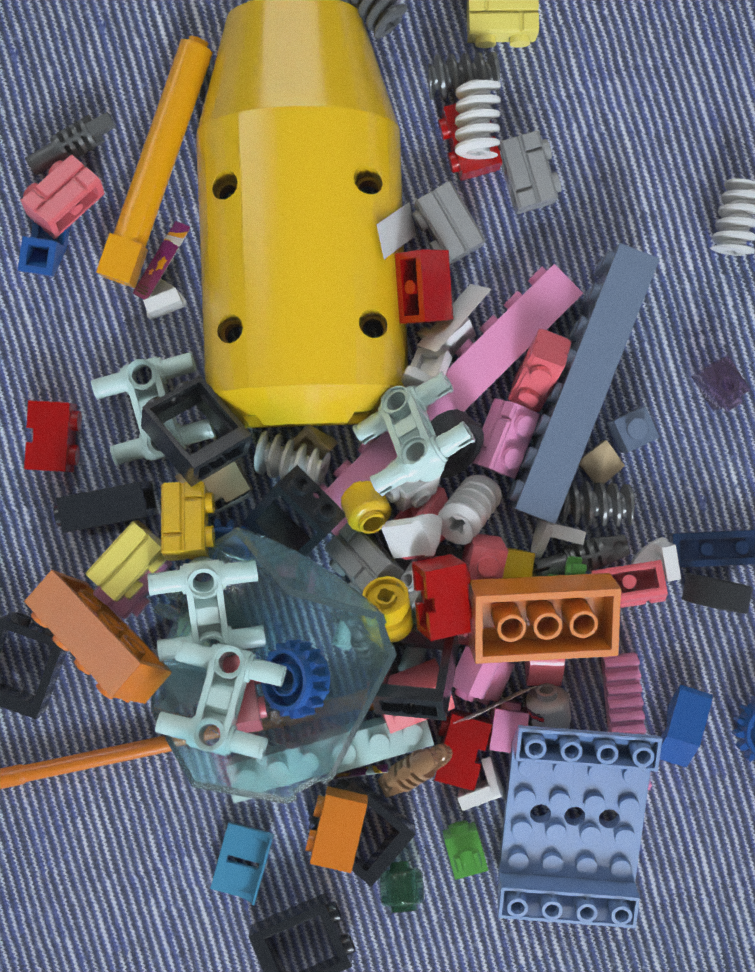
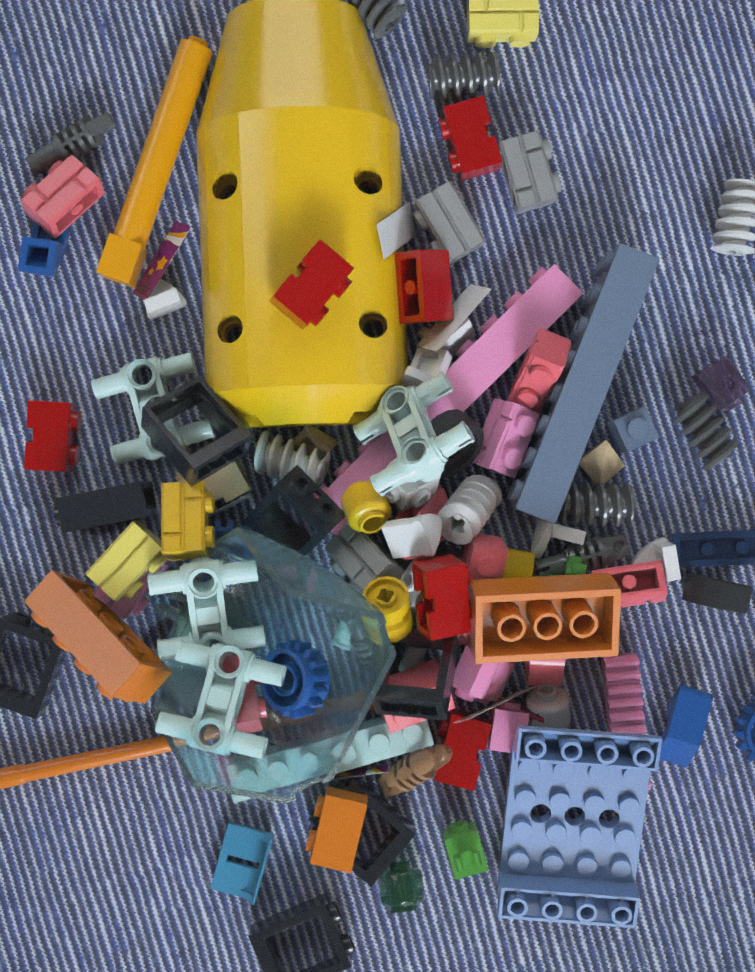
white piece [455,79,501,160] -> none
white tile [457,756,504,811] -> none
none -> red brick [269,239,354,330]
none -> dark grey piece [669,392,739,470]

